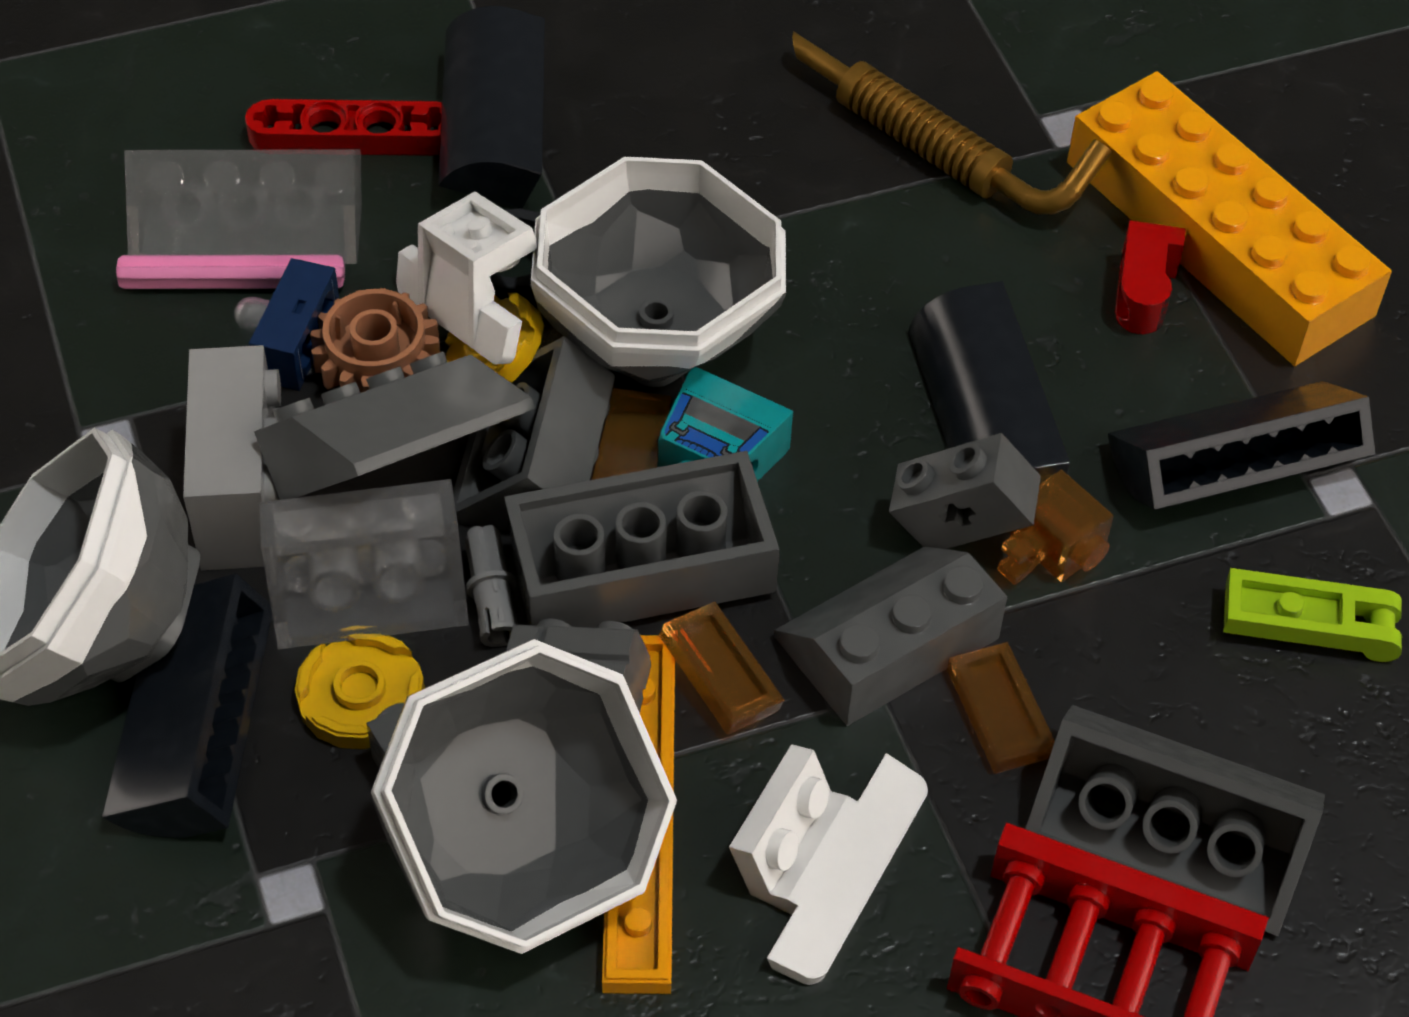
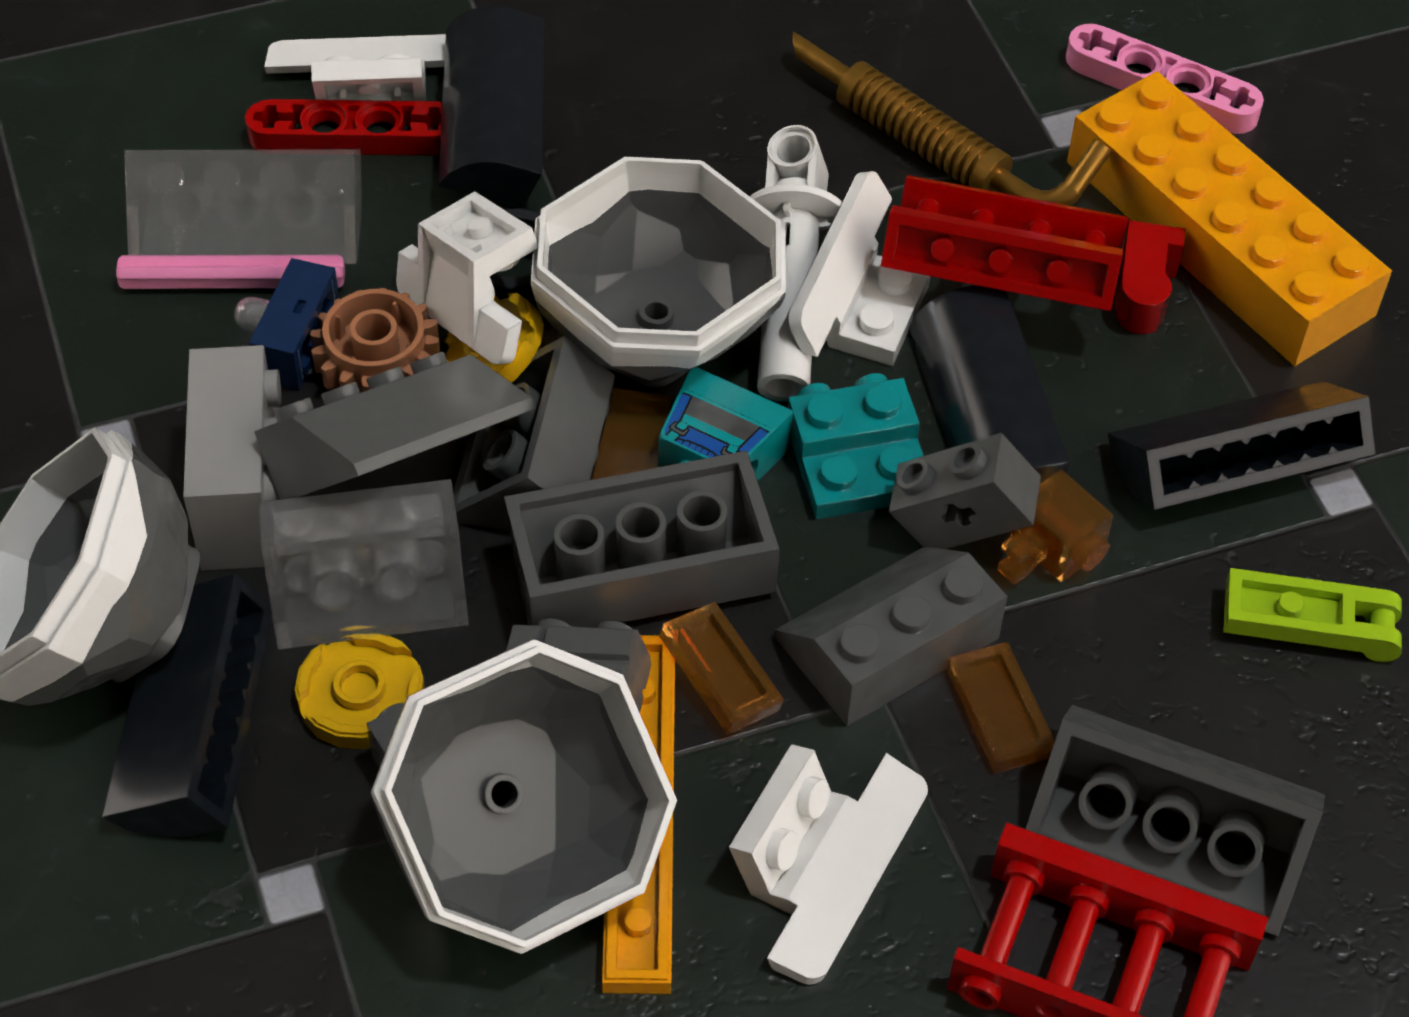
light grey axle [465,525,518,647] -> none
none -> white plate [264,34,446,101]
none -> white piece [749,125,842,402]
none -> teal plate [788,373,924,520]
none -> white plate [789,171,930,367]
none -> red fence [880,175,1129,311]
none -> bright pink beam [1066,24,1264,134]

